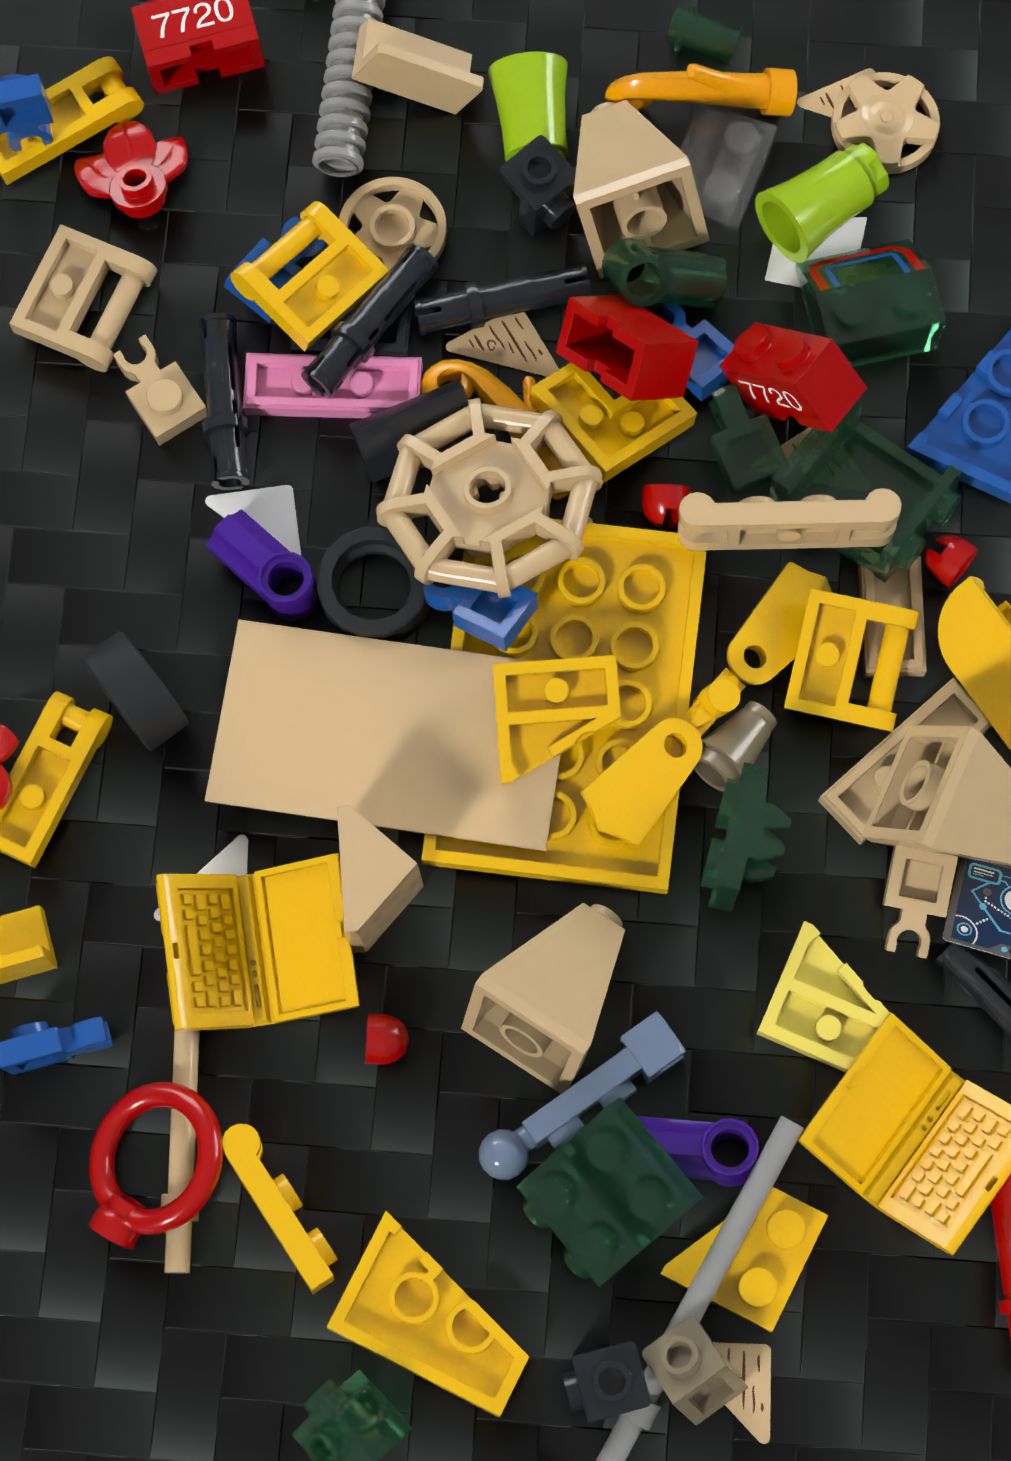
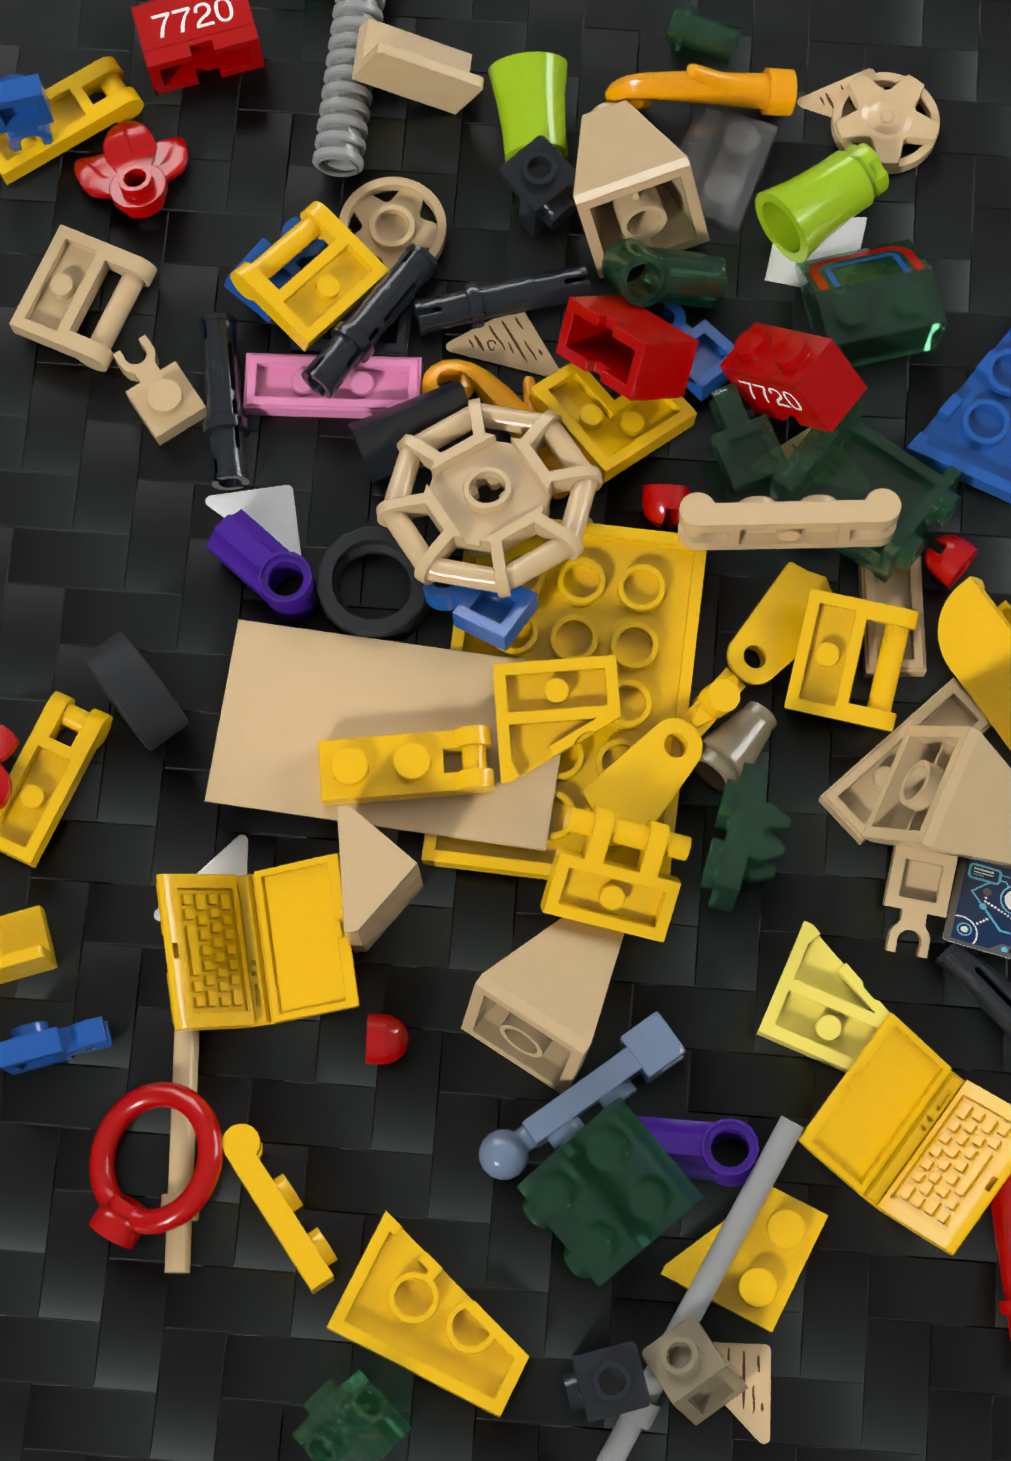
none -> yellow plate [318,725,495,806]
none -> yellow plate [540,806,692,943]

